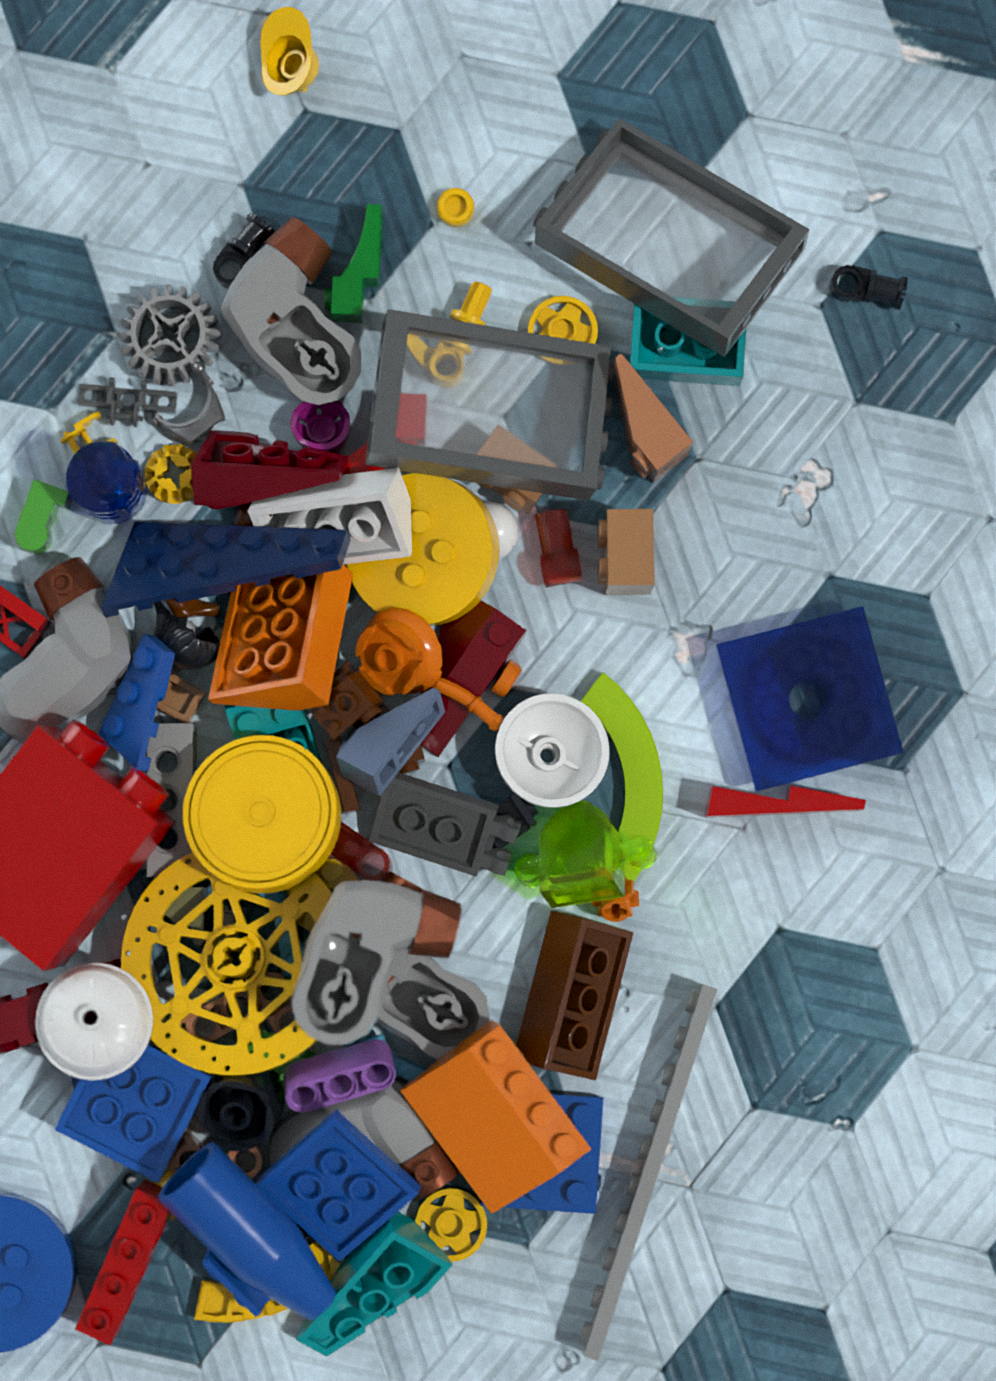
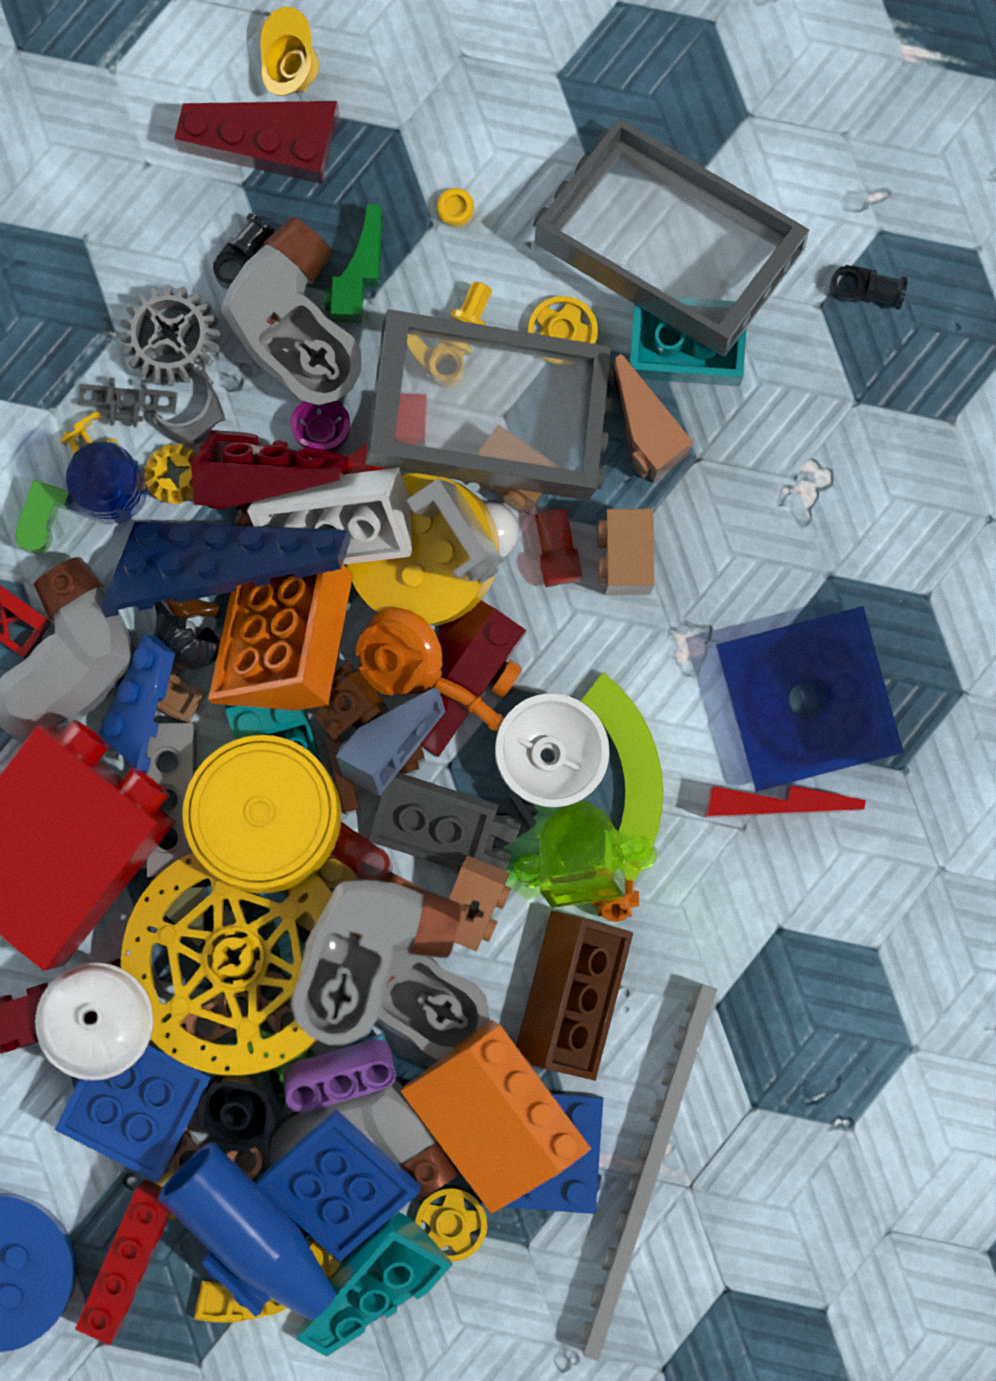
none -> dark red wedge [174,101,340,184]
none -> light grey panel [406,479,504,584]
none -> nougat brick [449,855,512,952]

